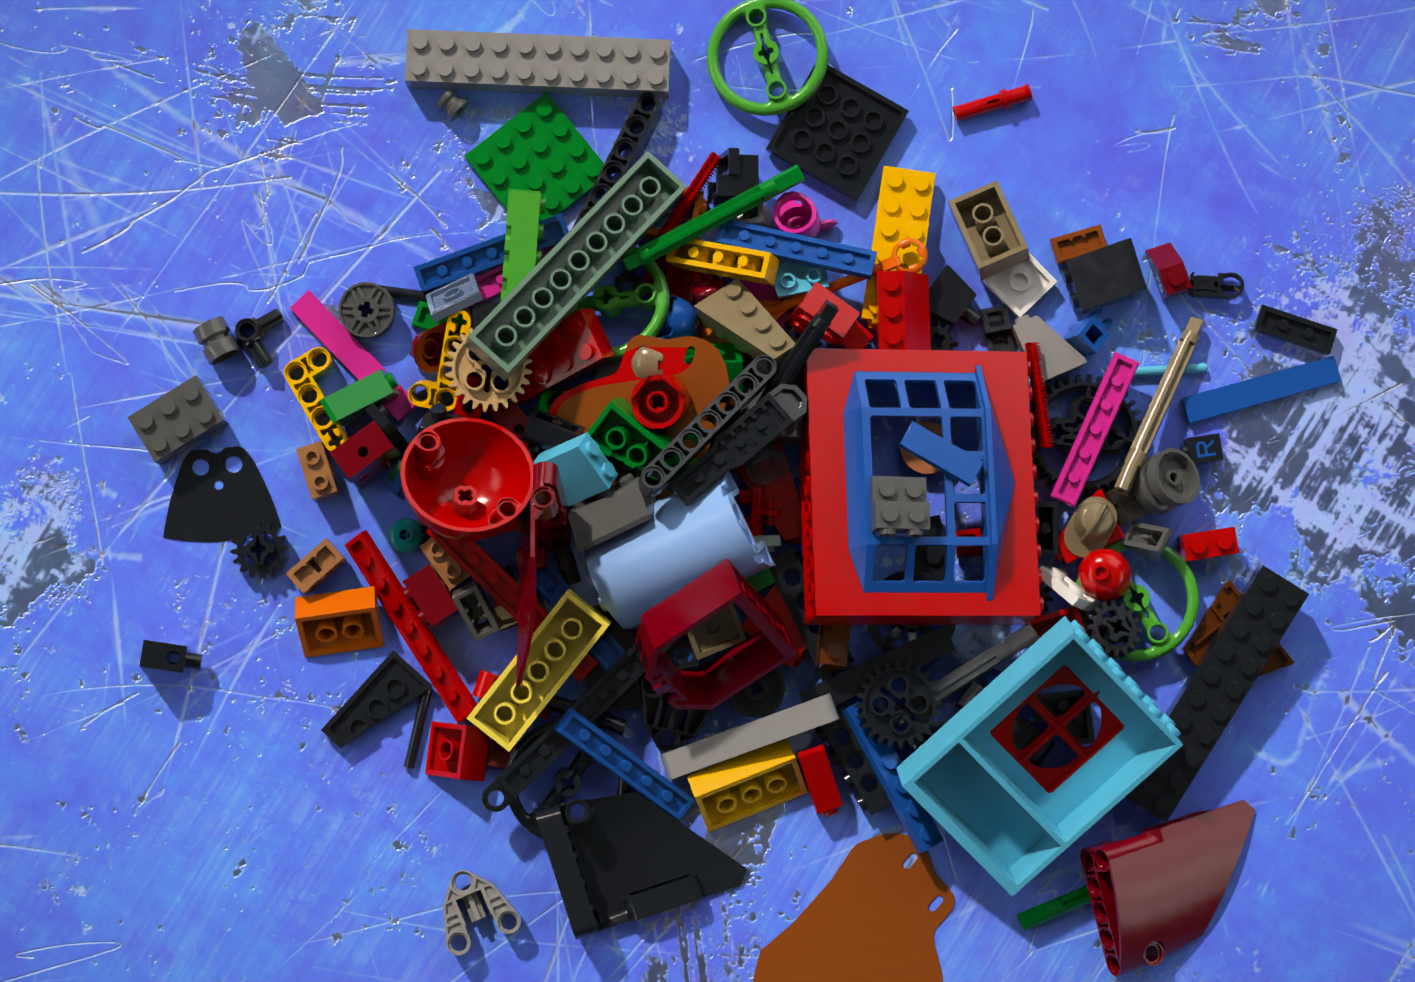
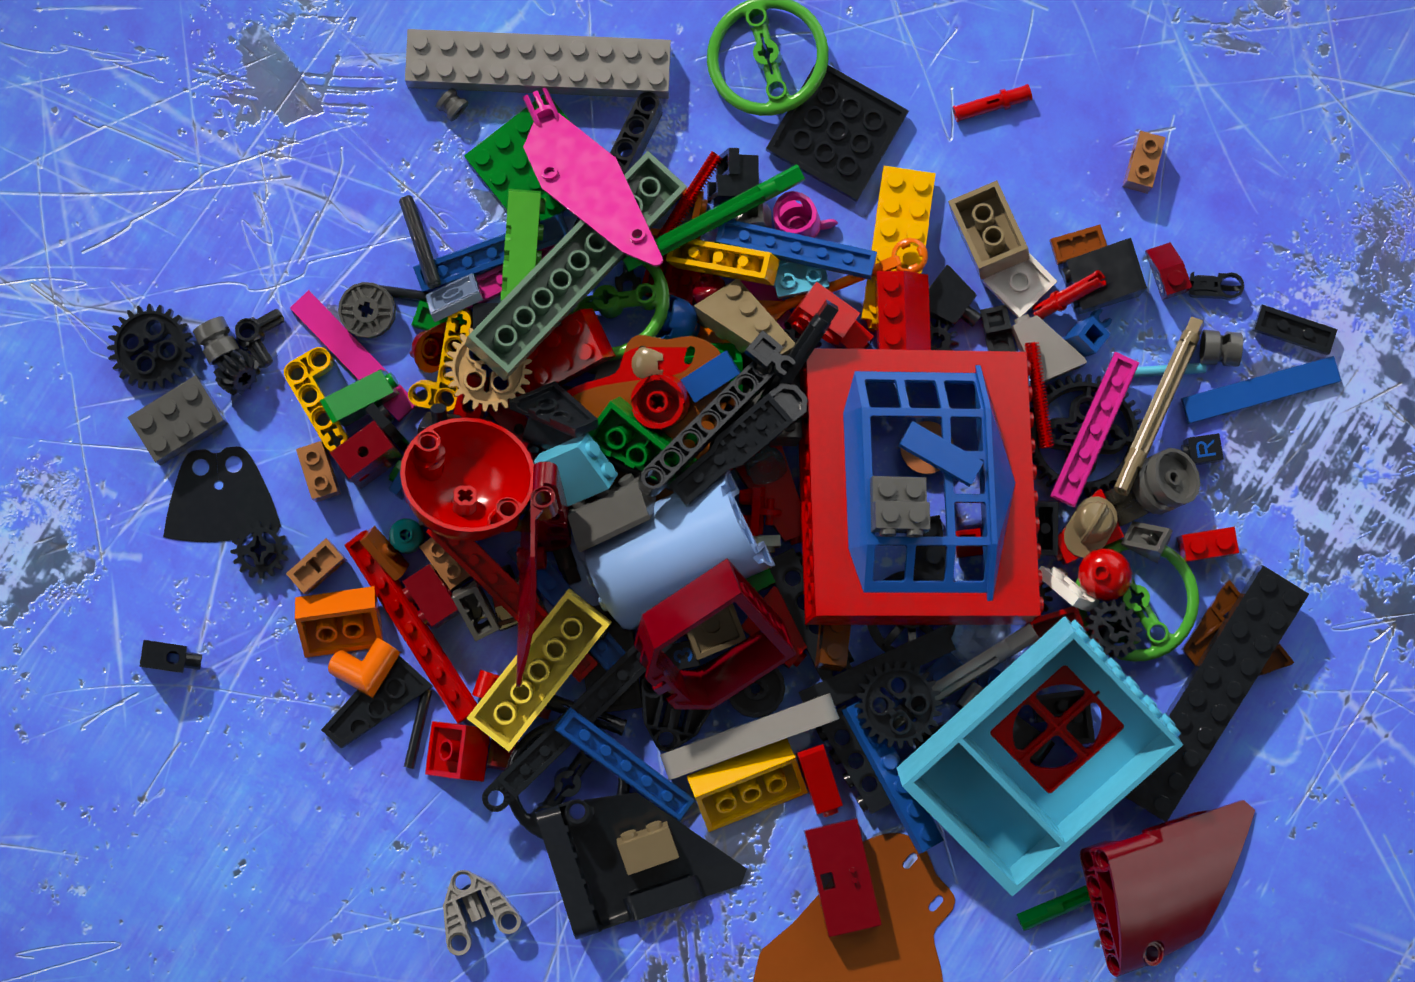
none -> black gear [107,304,195,390]
none -> black gear [213,349,261,395]
none -> orange brick [328,638,401,698]
none -> dark orange plate [360,526,409,581]
none -> black axle [399,195,441,289]
none -> black wing [509,381,599,438]
none -> dark pink wing [523,87,663,267]
none -> dark tan brick [616,821,679,875]
none -> blue tile [681,351,741,403]
none -> black plate [745,330,796,378]
none -> dark red brick [803,818,882,937]
none -> red pin [1032,270,1106,320]
none -> medium nougat brick [1122,131,1166,194]
none -> dark grey wheel [1199,330,1243,367]

